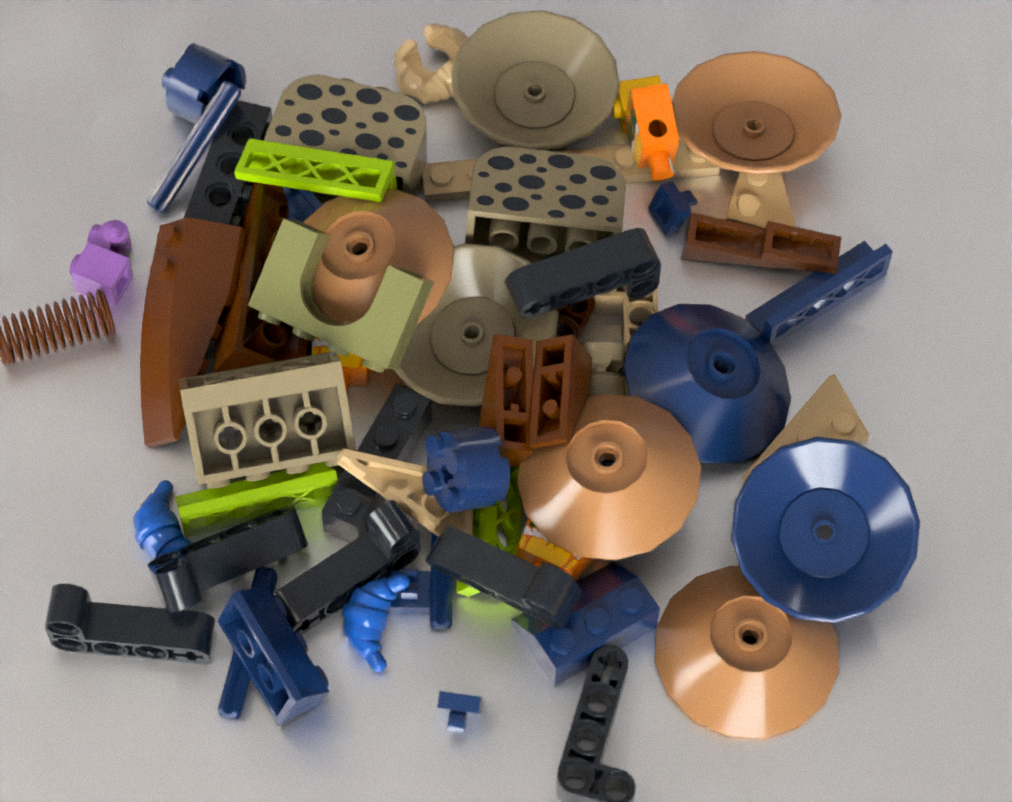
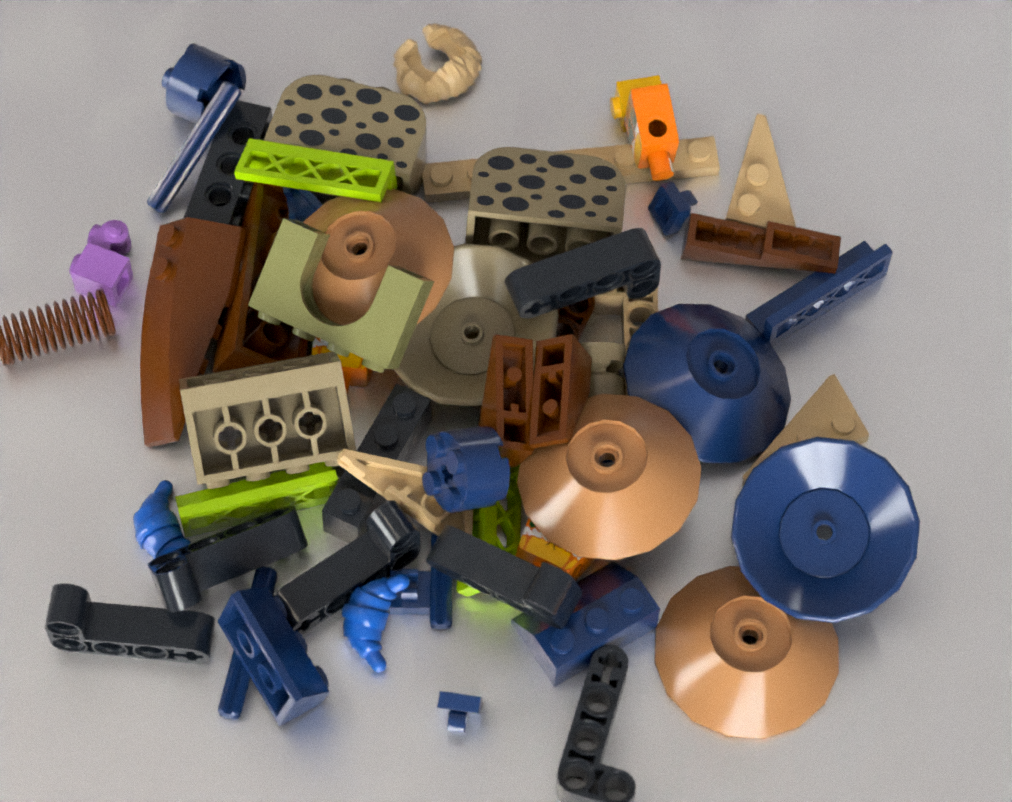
dark tan dish [451,10,620,150] -> none
medium nougat dish [671,51,842,175] -> none

